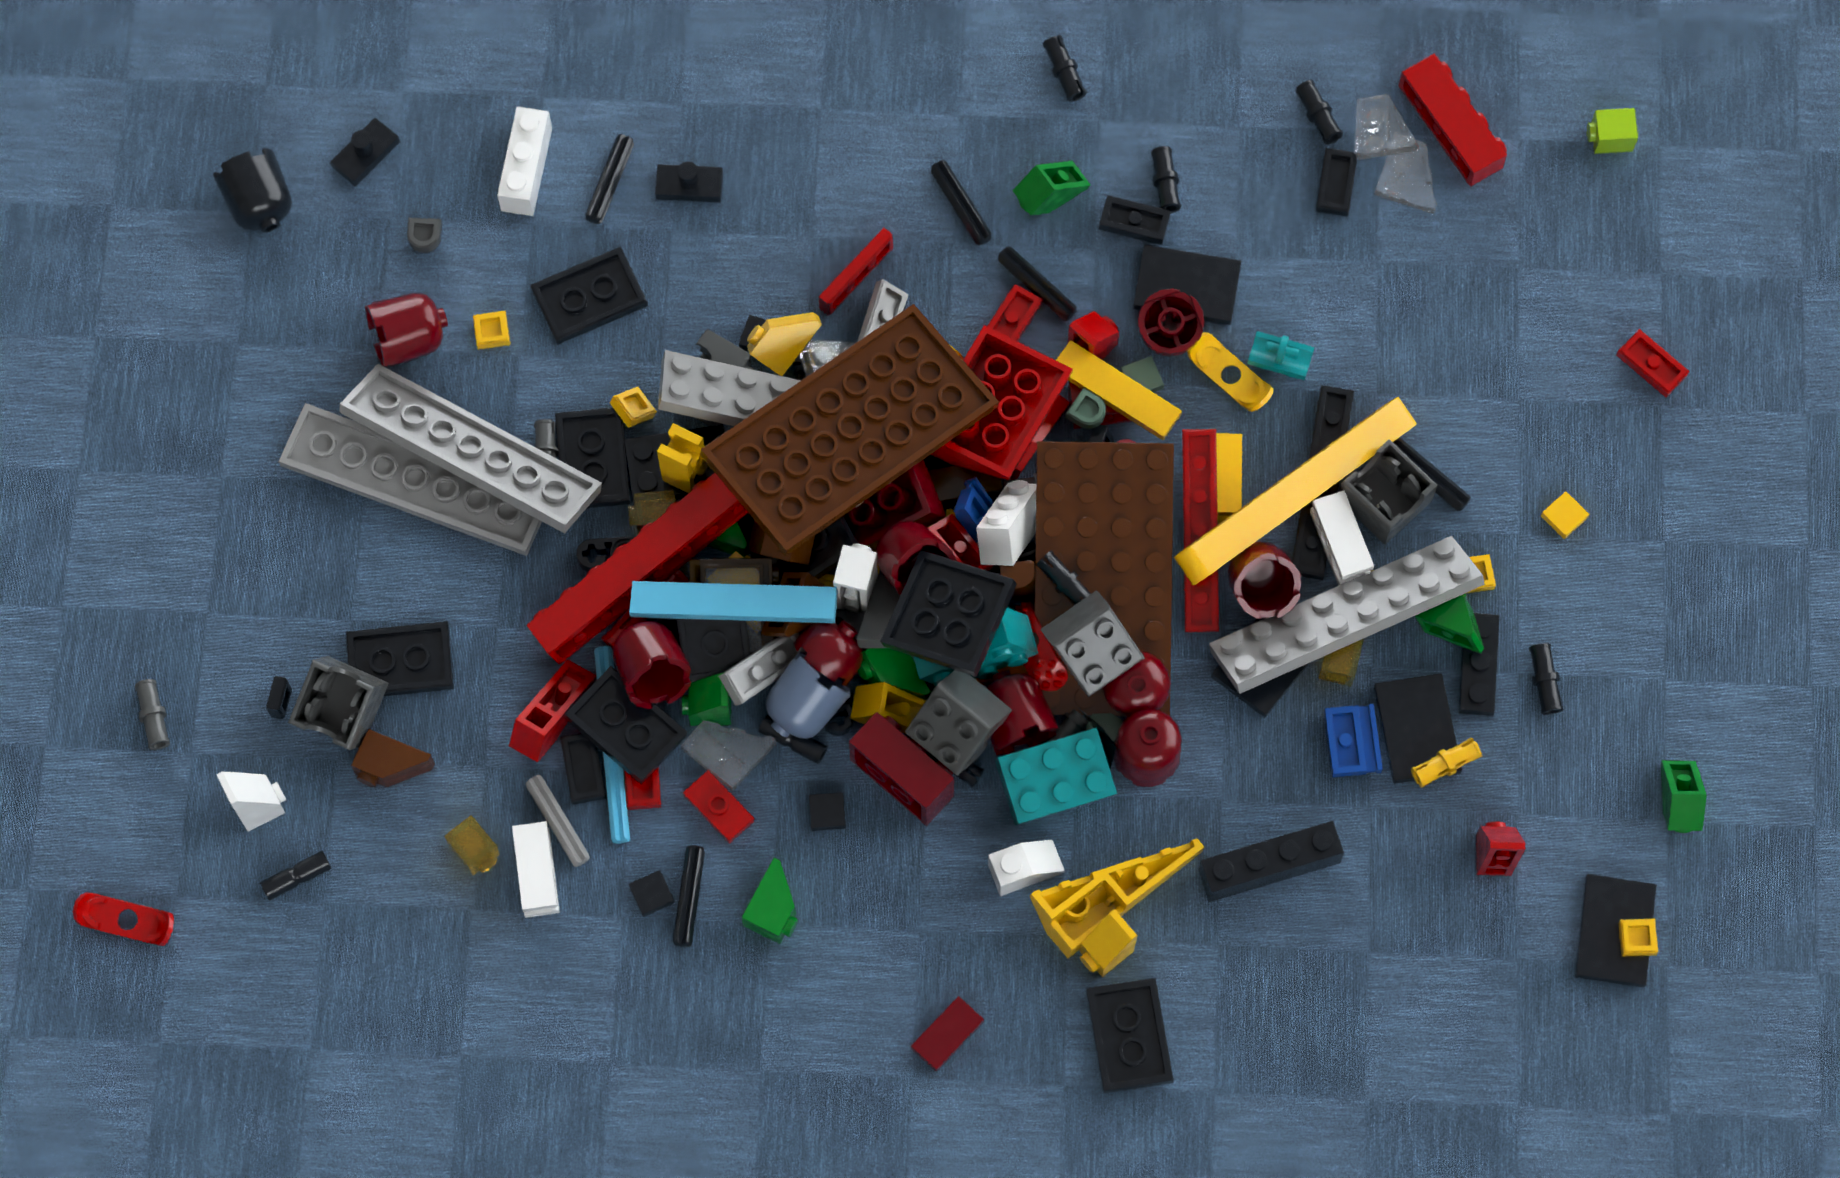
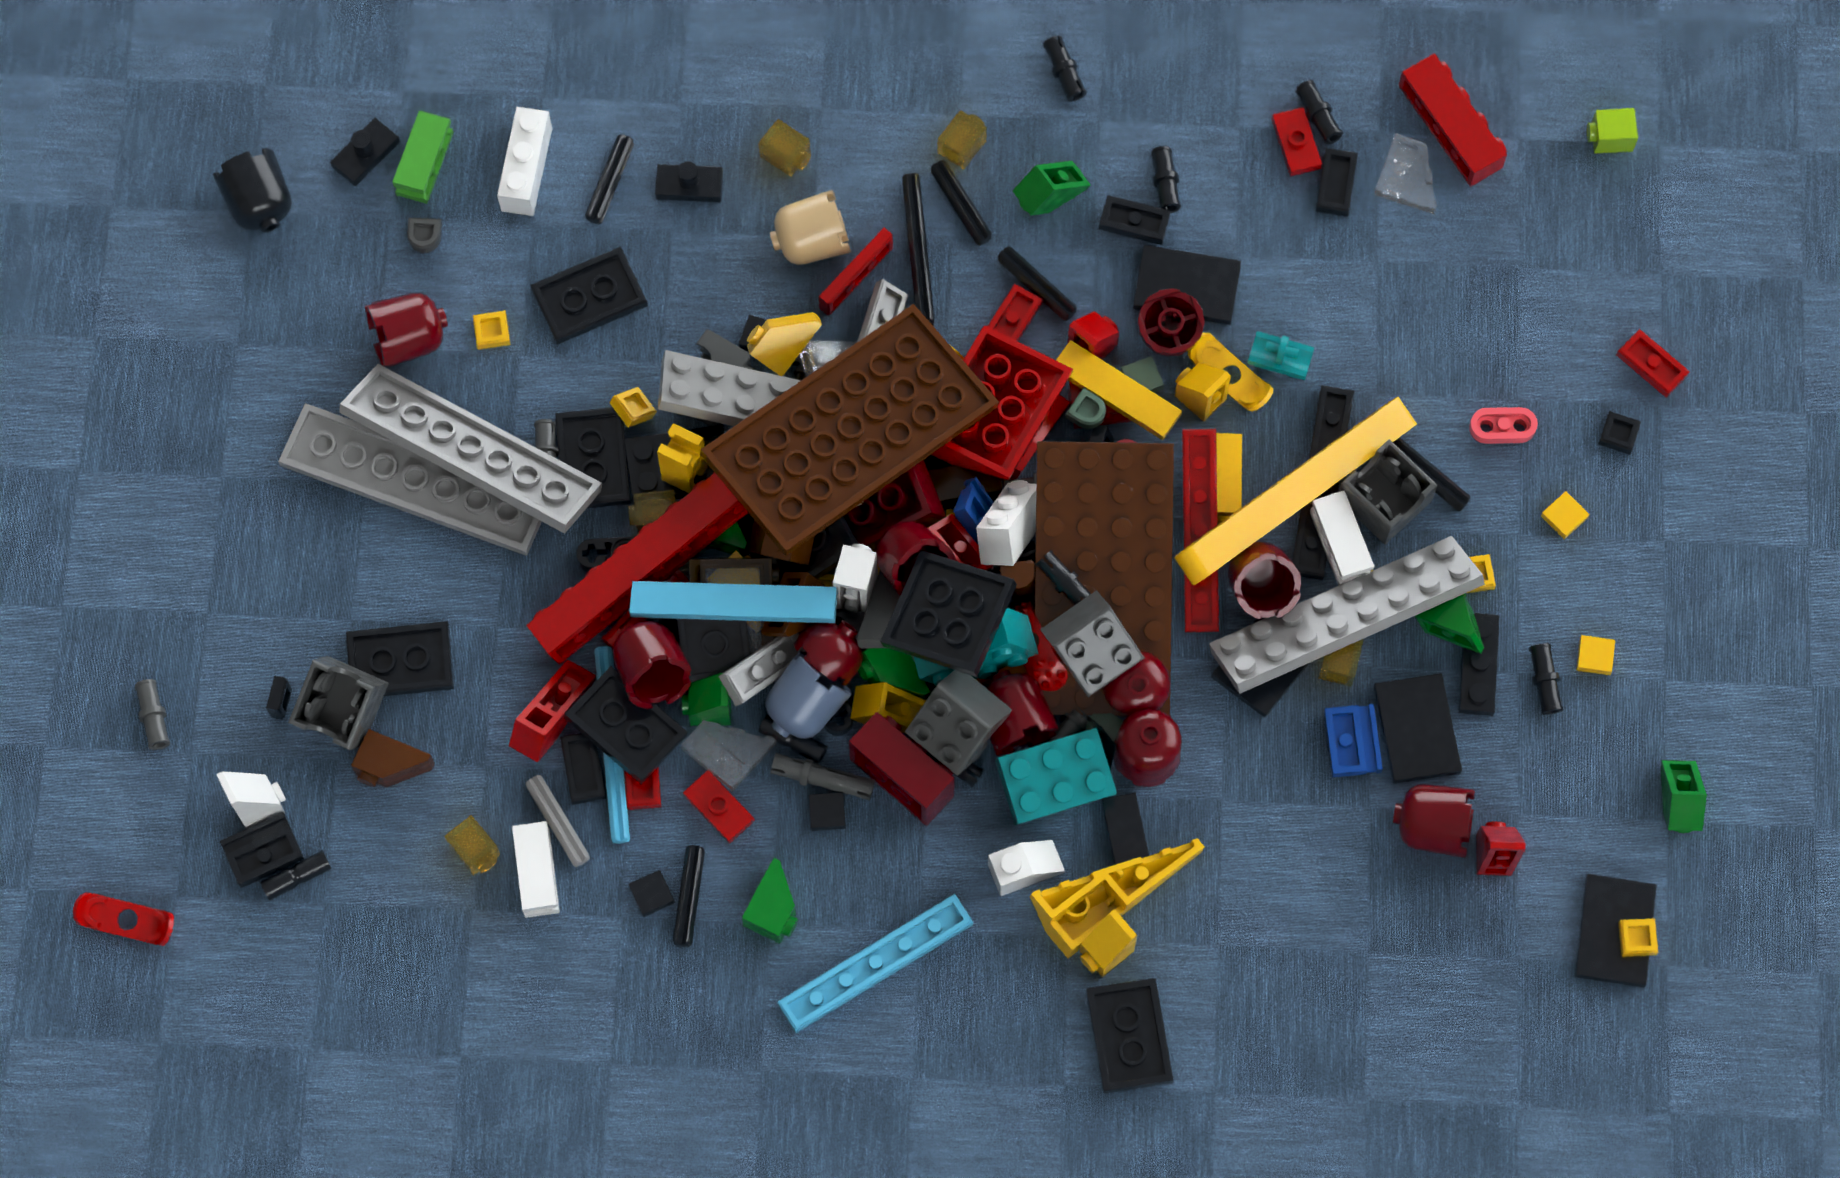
dark red tile [911,996,984,1072] -> none
black brick [1198,821,1344,902] -> none
clear wing [1355,94,1419,160] -> none
yellow pin [1411,737,1482,788] -> none
none -> black plate [220,812,304,888]
none -> bright green piece [392,110,454,204]
none -> clear yellow brick [759,119,811,177]
none -> tan cylinder [770,190,851,265]
none -> dark grey pin [770,752,876,801]
none -> medium azure tile [777,894,973,1033]
none -> black axle [902,173,935,325]
none -> clear yellow brick [937,110,987,170]
none -> black tile [1102,793,1149,865]
none -> yellow slope [1175,362,1231,422]
none -> red plate [1271,107,1322,177]
none -> dark red cylinder [1393,784,1475,858]
none -> coral plate [1469,407,1538,444]
none -> yellow tile [1576,635,1615,675]
none -> black tile [1598,411,1641,455]

